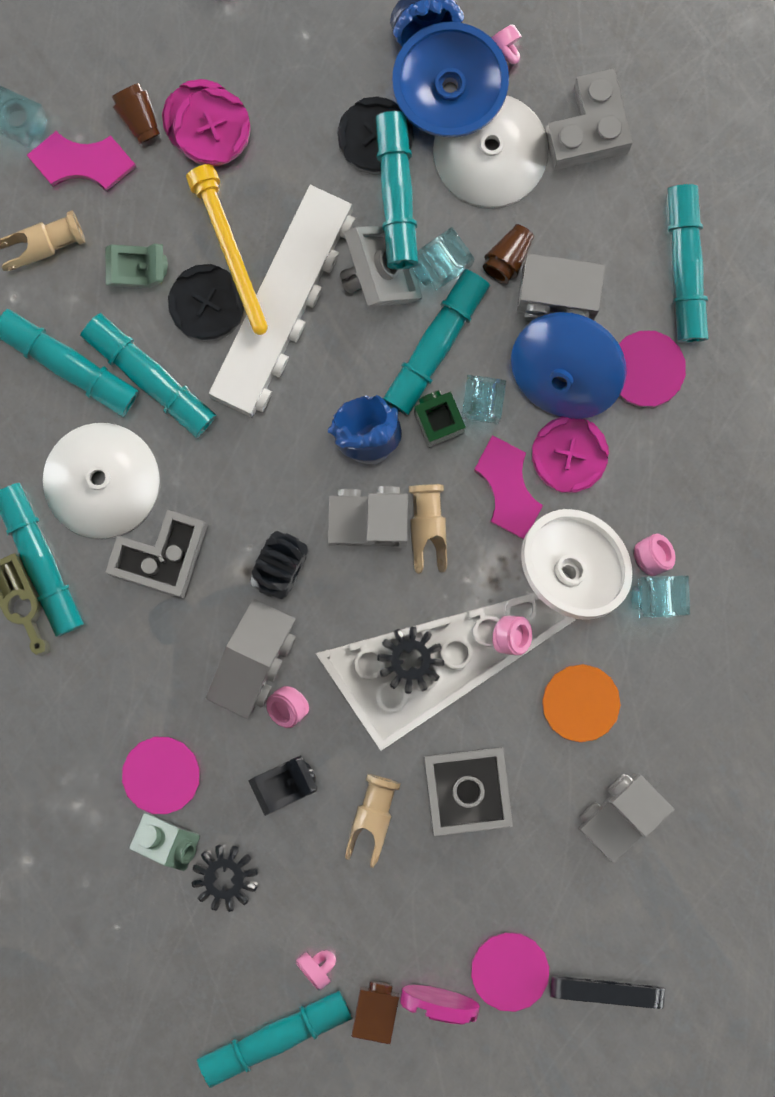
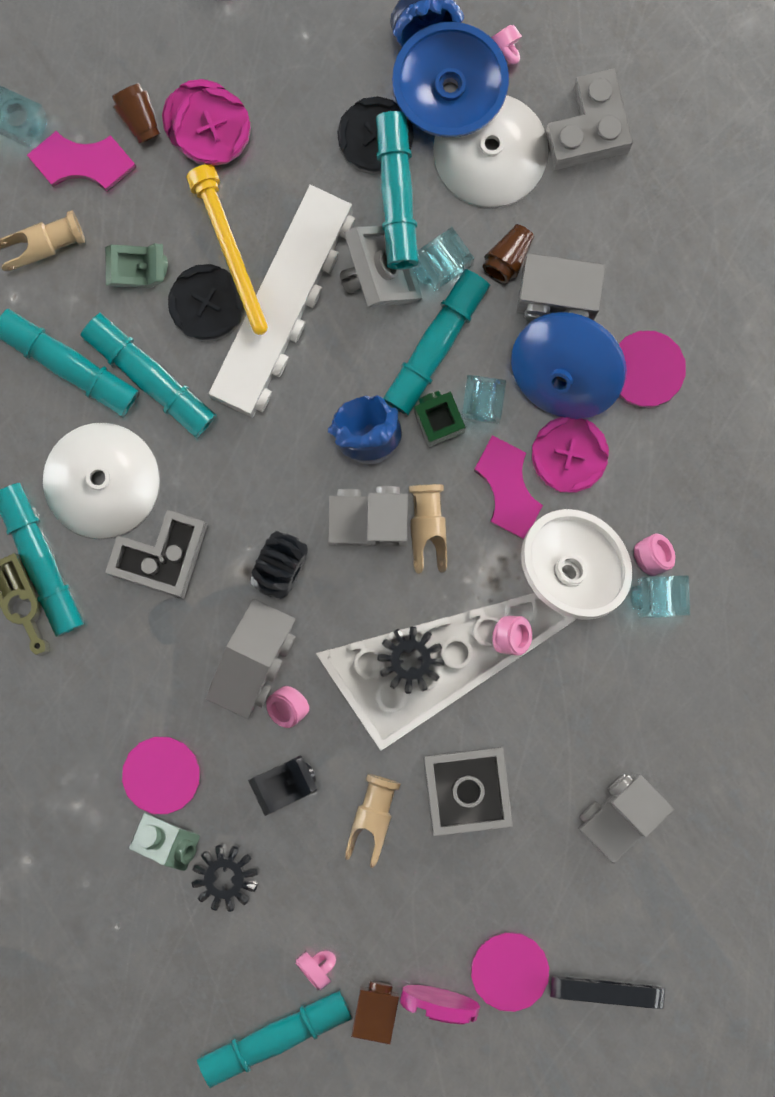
orange tile [542,664,621,742] -> none
teal piece [667,184,709,343] -> none

